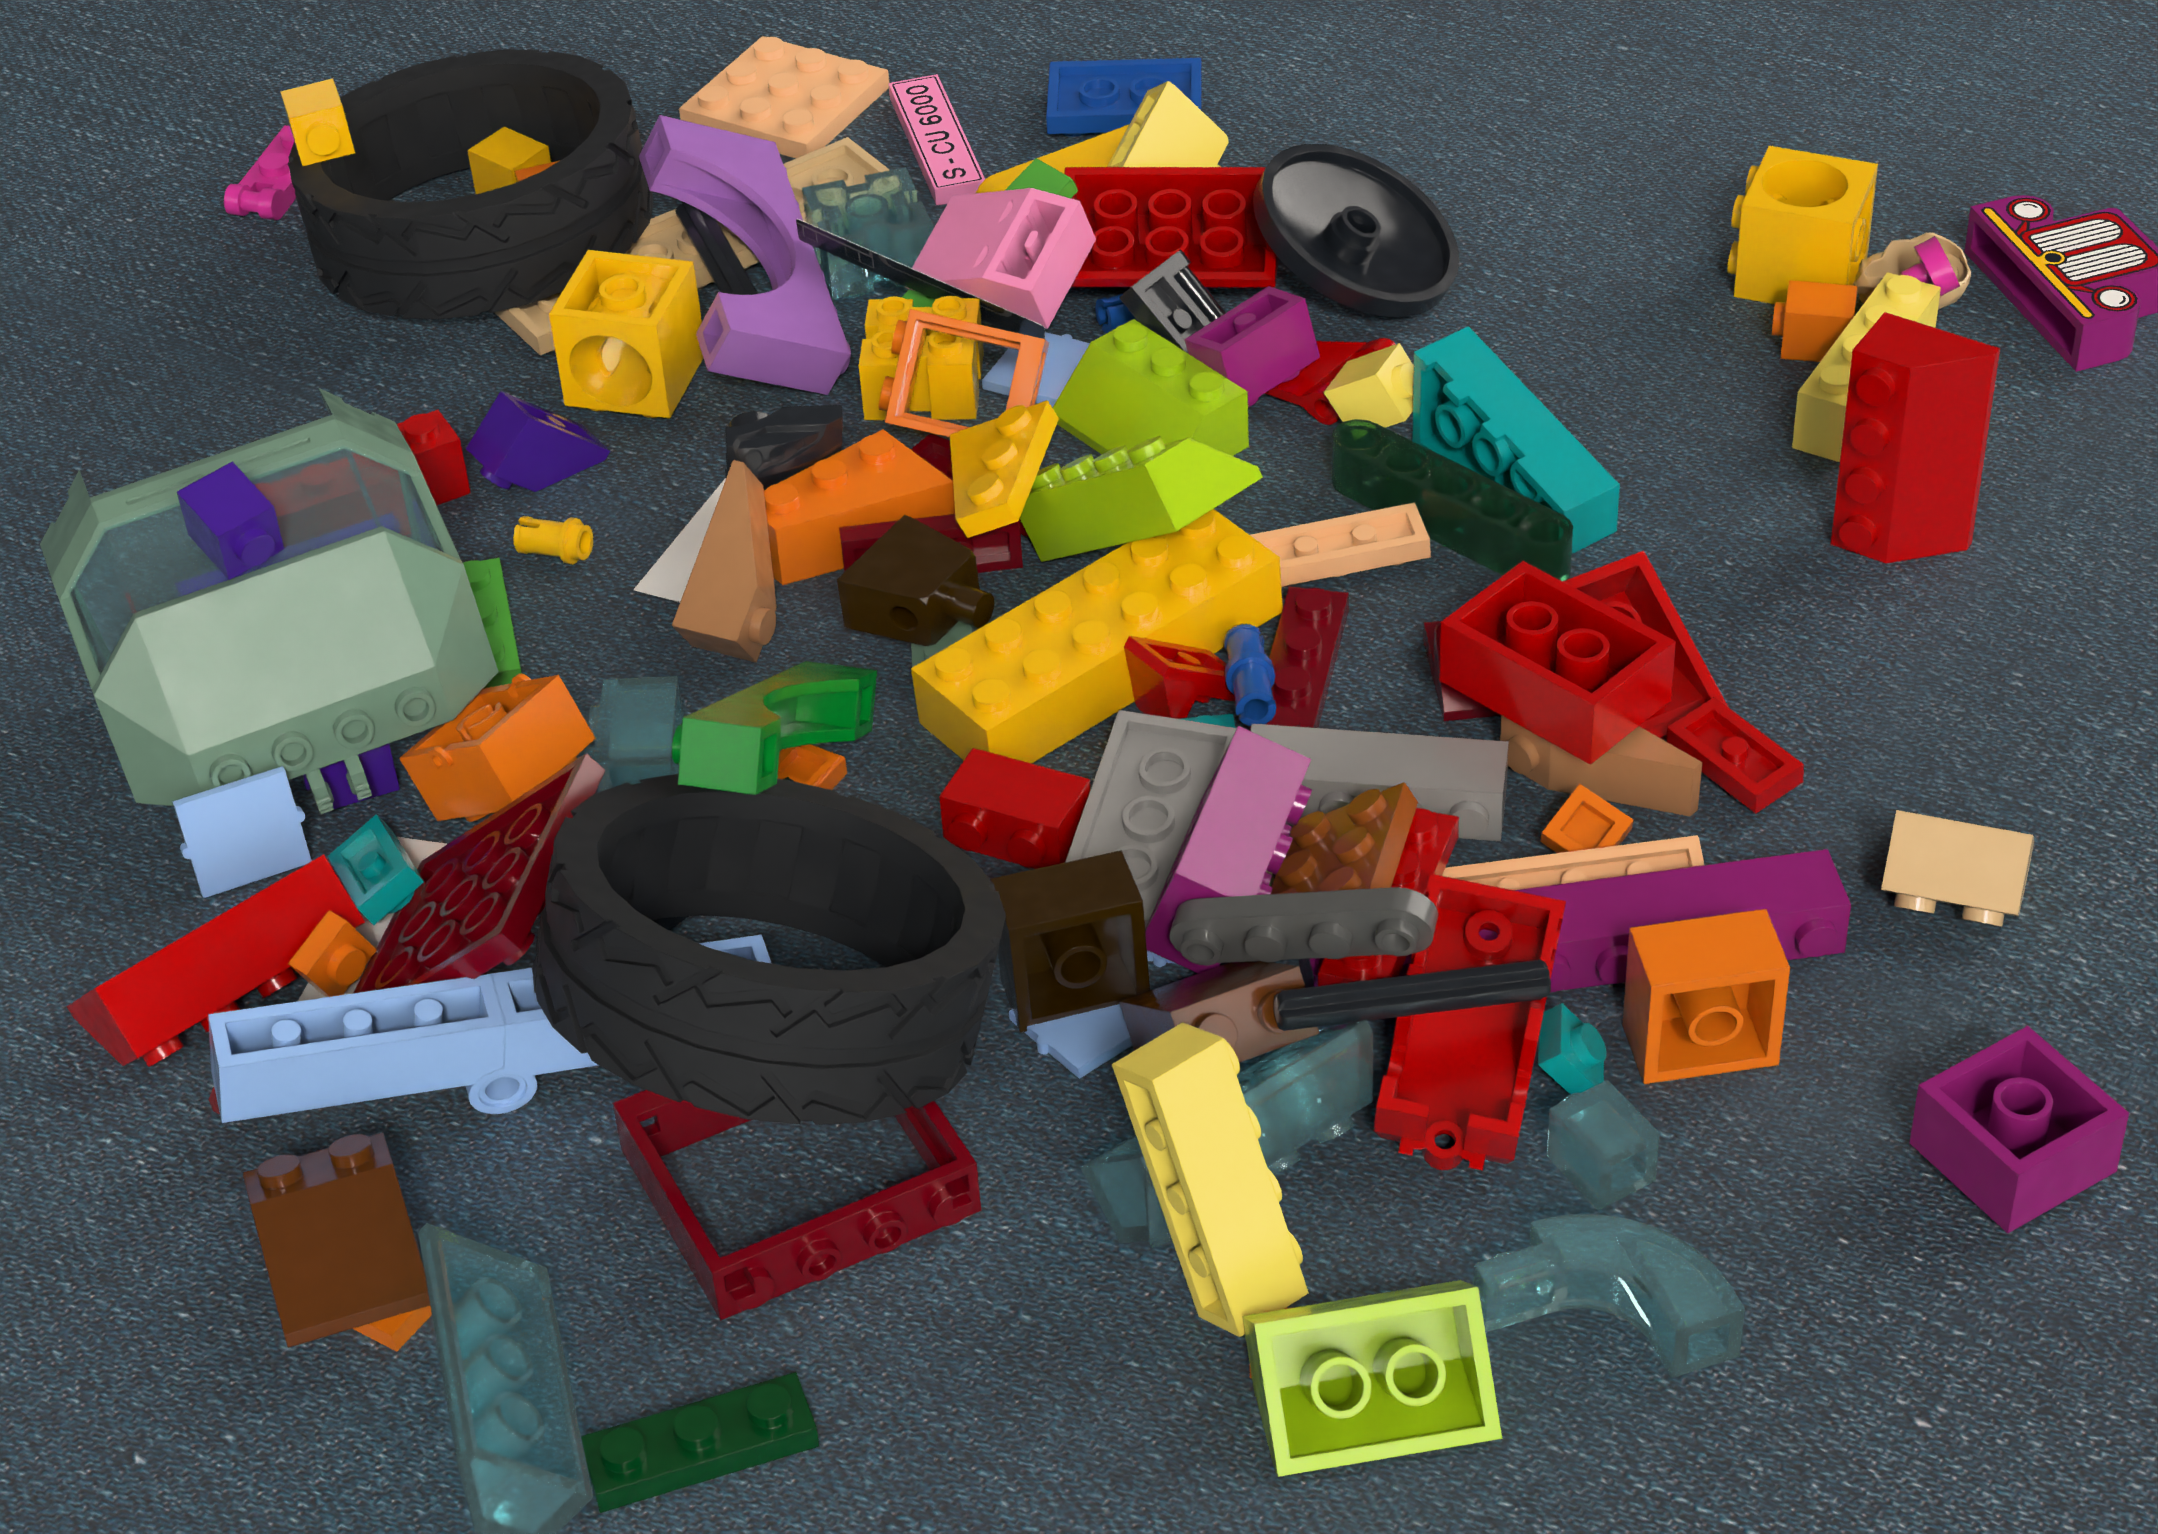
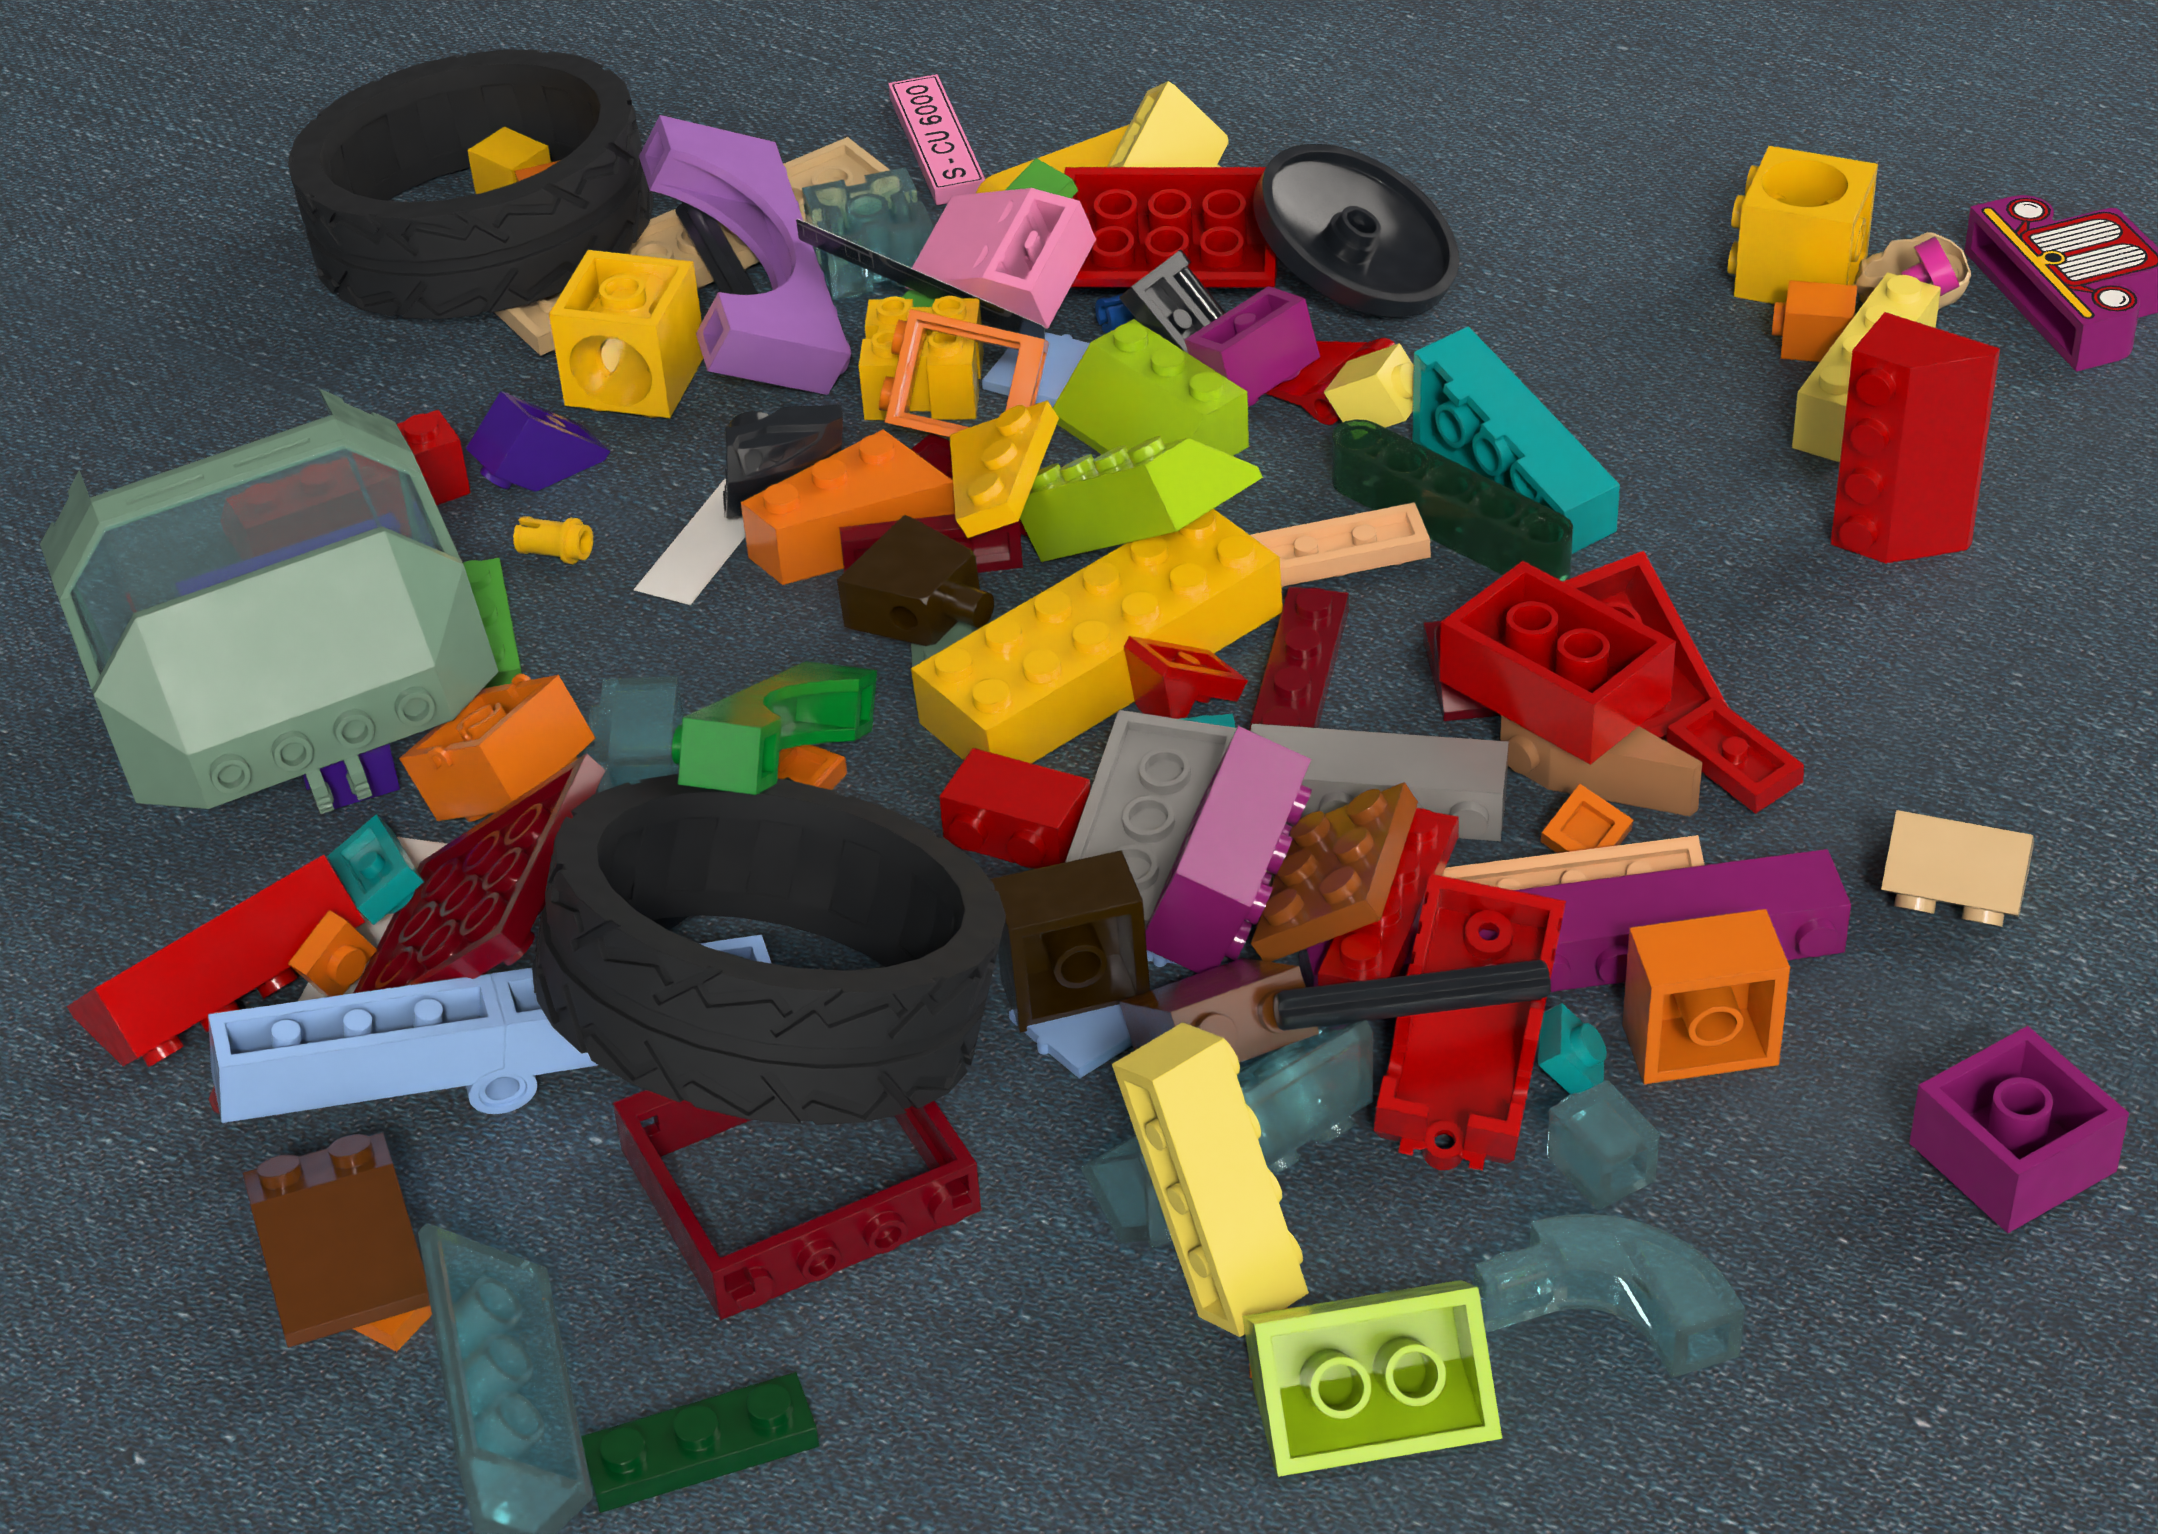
light blue piece [172,766,312,898] -> none
dark purple brick [177,461,284,580] -> none
dark pink plate [224,125,296,220] -> none
yellow brick [280,78,355,167] -> none
medium nougat slope [672,460,777,663] -> none
light nougat plate [679,36,889,158] -> none
blue plate [1046,58,1202,137] -> none
dark grey plate [1170,887,1438,966] -> none
blue pin [1224,624,1277,726] -> none

